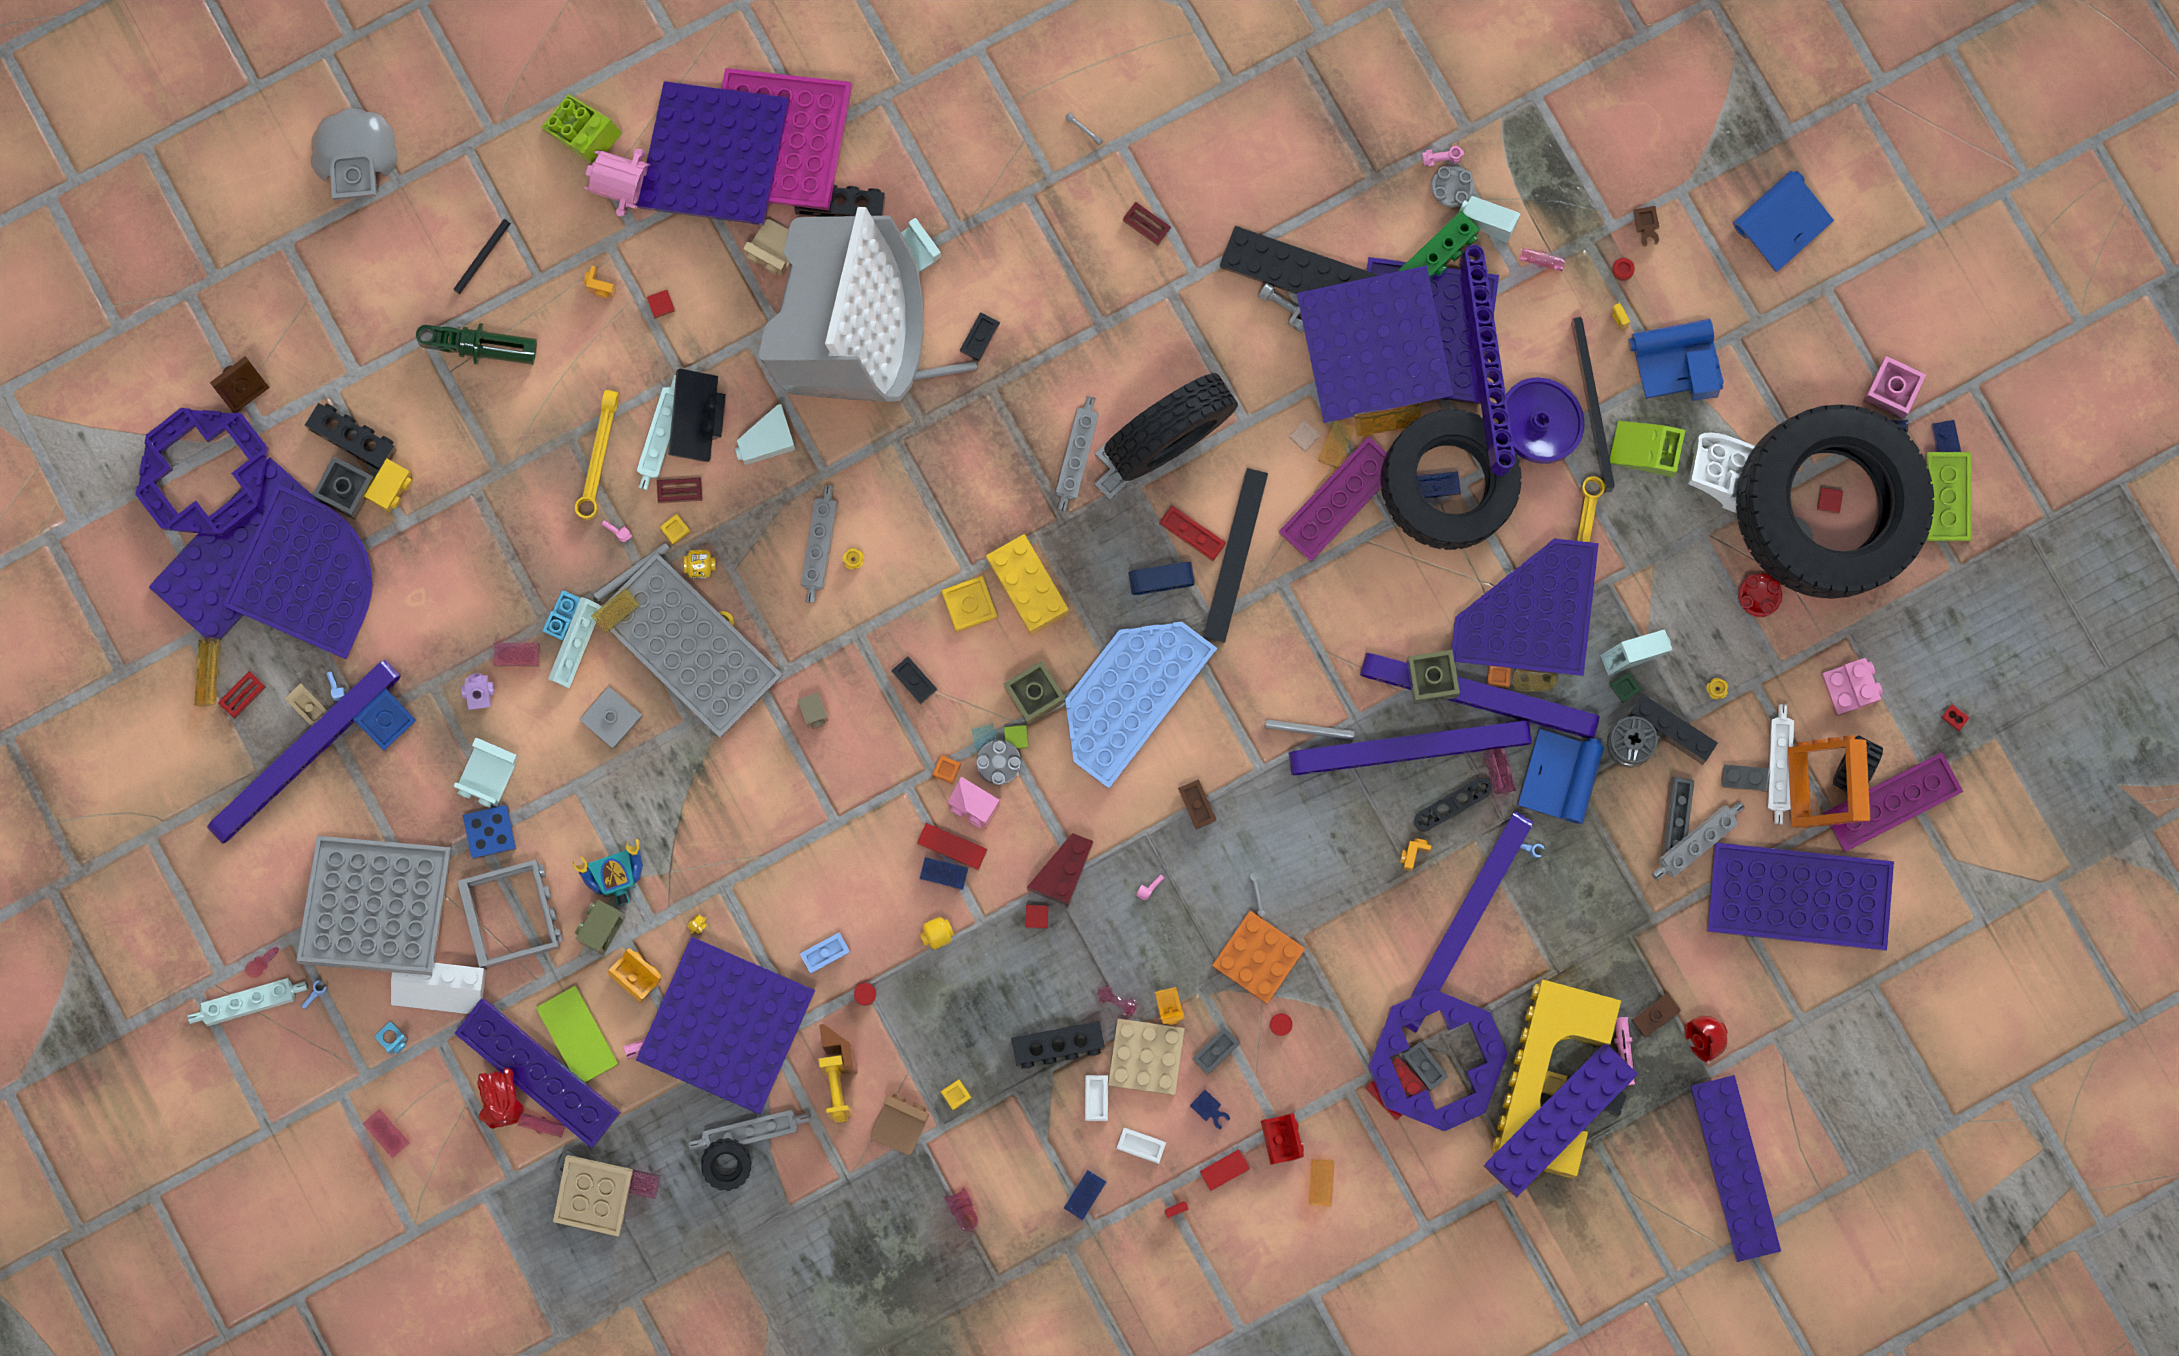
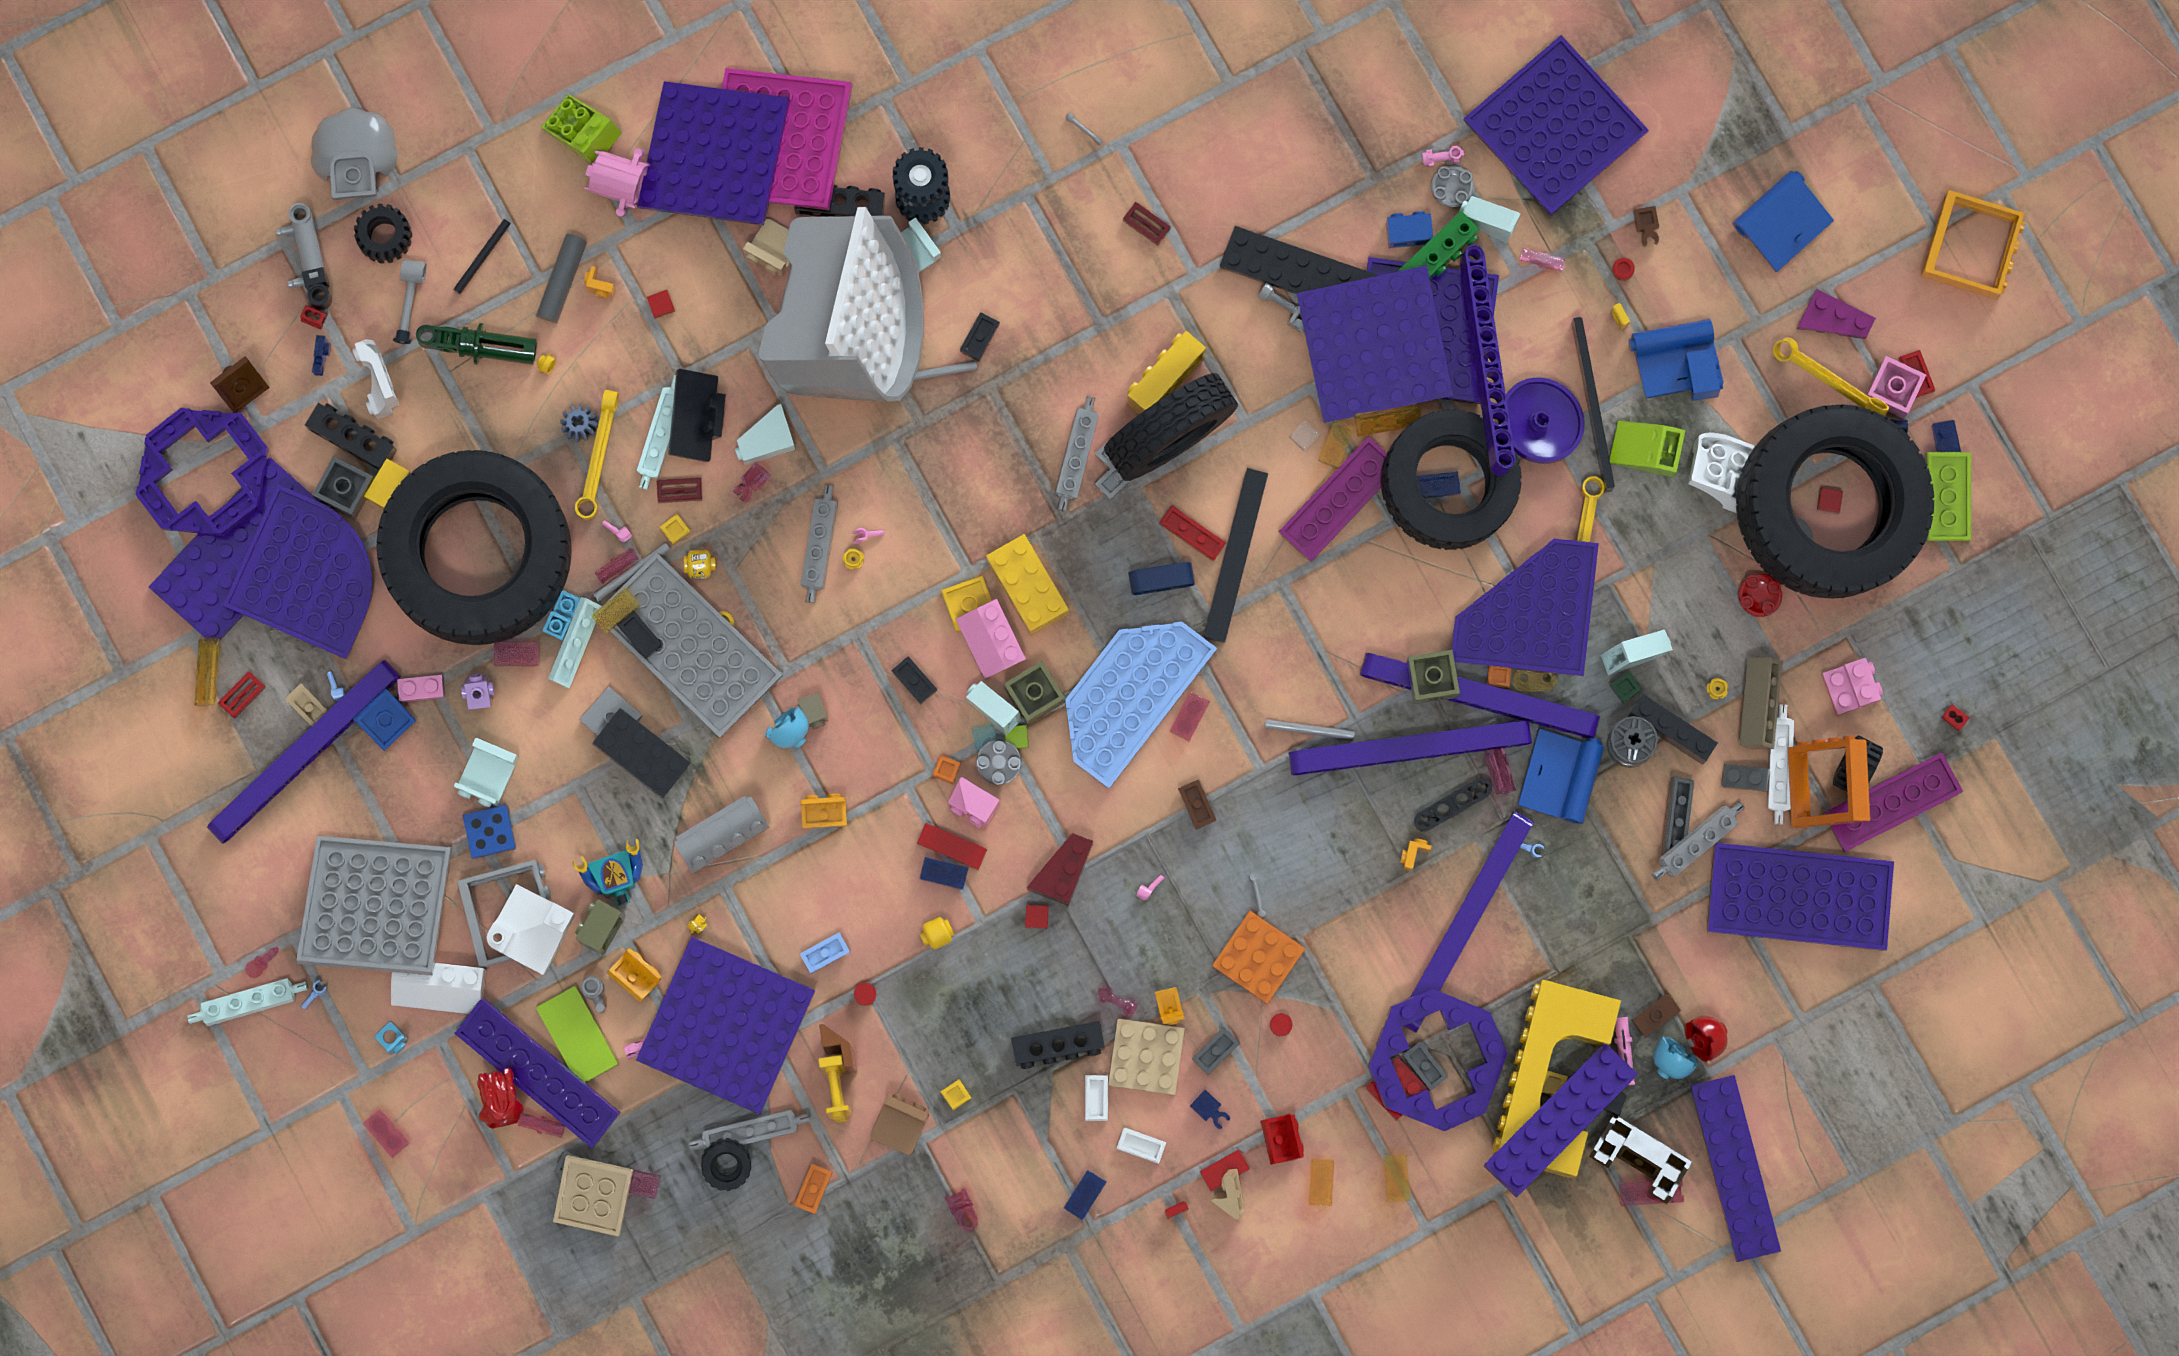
none -> light grey piece [275,203,332,310]
none -> red piece [300,305,328,330]
none -> clear blue plate [312,335,331,376]
none -> white slope [352,339,399,420]
none -> black tyre [354,204,412,264]
none -> black tyre [376,450,572,645]
none -> light grey piece [393,259,427,344]
none -> bright pink plate [397,675,445,703]
none -> white slope [487,884,575,975]
none -> dark grey brick [536,234,587,324]
none -> yellow plate [537,353,556,375]
none -> sand blue gear [560,404,598,442]
none -> light grey piece [581,976,606,1014]
none -> black brick [592,708,691,799]
none -> clear pink pin [594,548,639,584]
none -> black tile [617,611,663,659]
none -> light grey container [674,796,770,874]
none -> clear pink plate [733,463,771,503]
none -> medium azure cylinder [765,706,809,749]
none -> orange plate [794,1163,833,1214]
none -> light orange bracket [800,794,847,829]
none -> bright pink hand [852,528,885,544]
none -> black plate [892,147,950,224]
none -> bright pink slope [956,599,1026,679]
none -> light aqua slope [966,681,1022,736]
none -> yellow brick [1127,331,1206,415]
none -> clear pink plate [1170,692,1210,742]
none -> tan slope [1211,1169,1245,1219]
none -> clear yellow plate [1384,1155,1410,1202]
none -> blue brick [1386,211,1433,248]
none -> dark purple plate [1463,35,1649,216]
none -> bracket [1589,1114,1692,1204]
none -> clear pink plate [1619,1180,1684,1206]
none -> medium azure cylinder [1653,1036,1699,1079]
none -> dark tan brick [1739,657,1782,750]
none -> yellow piece [1773,338,1889,416]
none -> magenta wing [1797,289,1876,339]
none -> red tile [1898,350,1936,398]
none -> light orange window [1921,190,2025,300]

